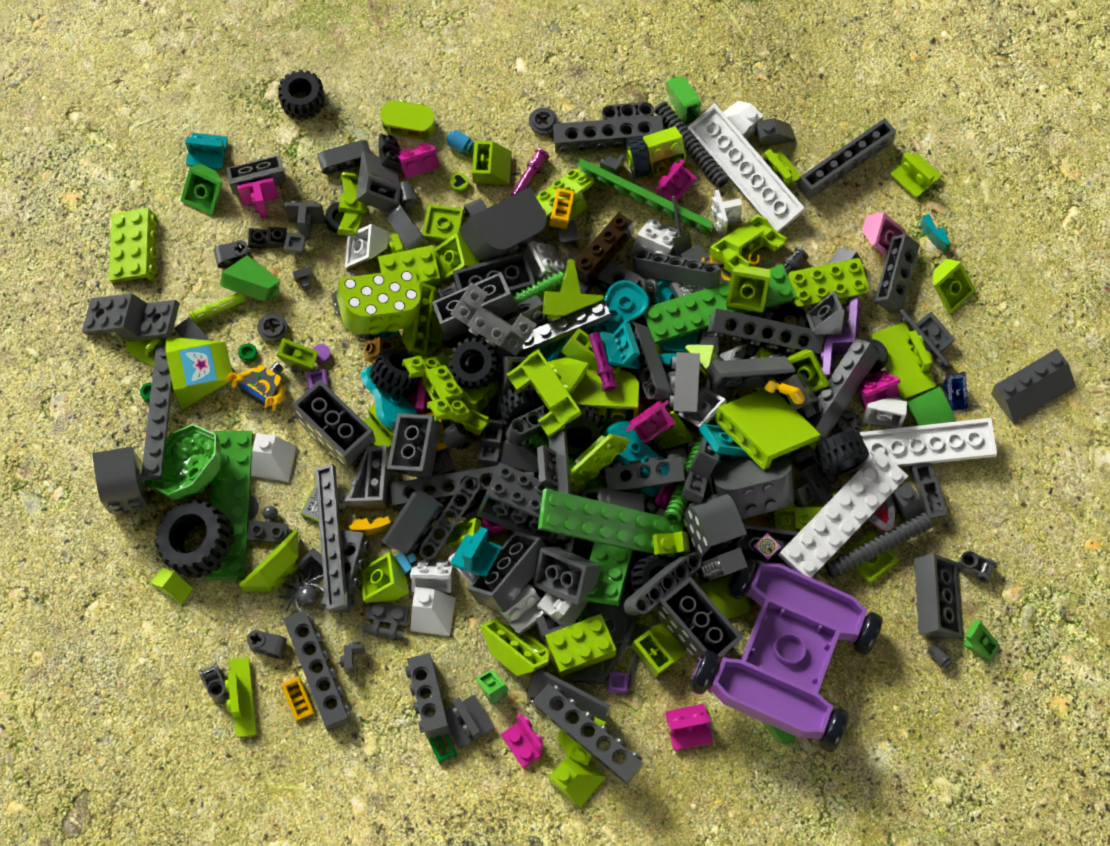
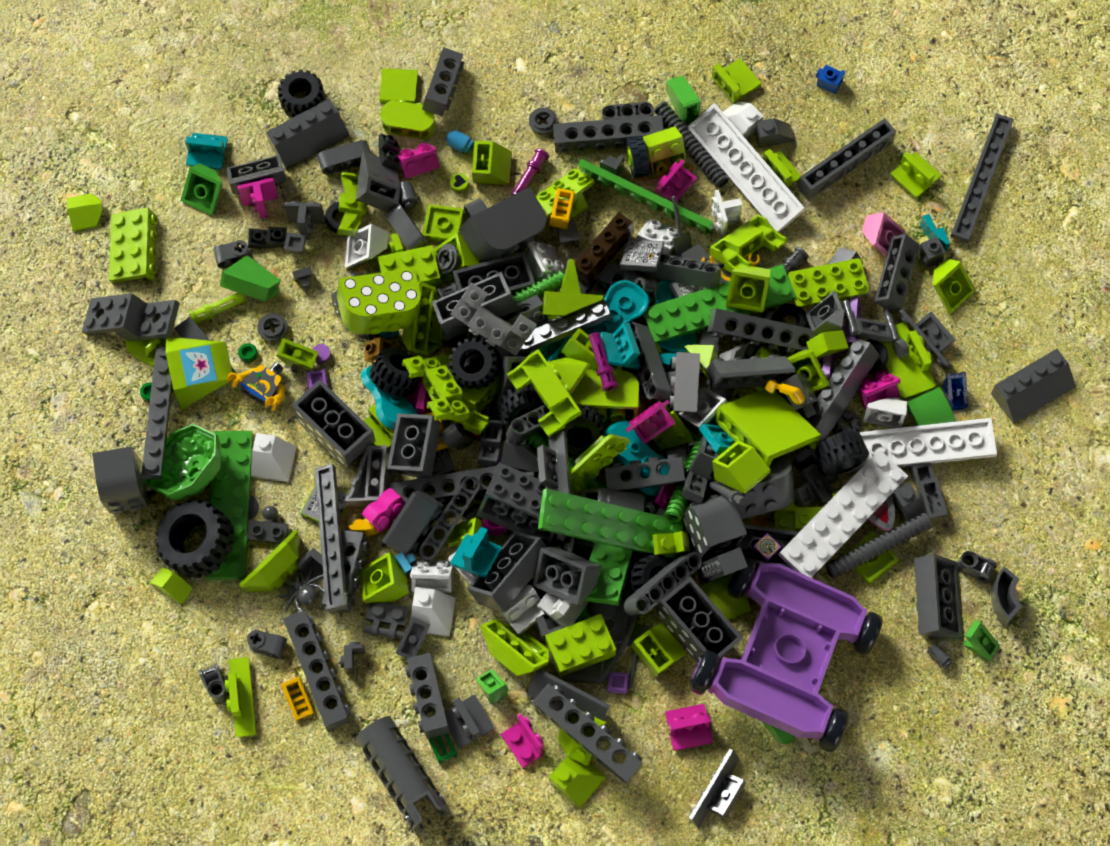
none -> lime slope [67,193,103,232]
none -> dark grey slope [266,99,349,170]
none -> dark grey piece [356,716,451,835]
none -> dark pink brick [362,488,406,532]
none -> lime tile [379,68,418,104]
none -> dark grey plate [396,616,431,658]
none -> dark grey brick [422,47,465,117]
none -> dark grey gear [436,244,460,274]
none -> tile [620,239,665,272]
none -> dark grey bracket [689,749,746,828]
none -> dark grey bar [706,479,747,506]
none -> lime bracket [711,59,761,103]
none -> lime slope [712,441,771,494]
none -> lime slope [806,330,849,359]
none -> blue brick [816,65,846,94]
none -> dark grey plate [842,300,899,343]
none -> dark grey tile [893,339,910,359]
none -> dark grey brick [918,237,946,268]
none -> dark grey plate [950,113,1014,243]
none -> dark grey brick [991,566,1022,627]

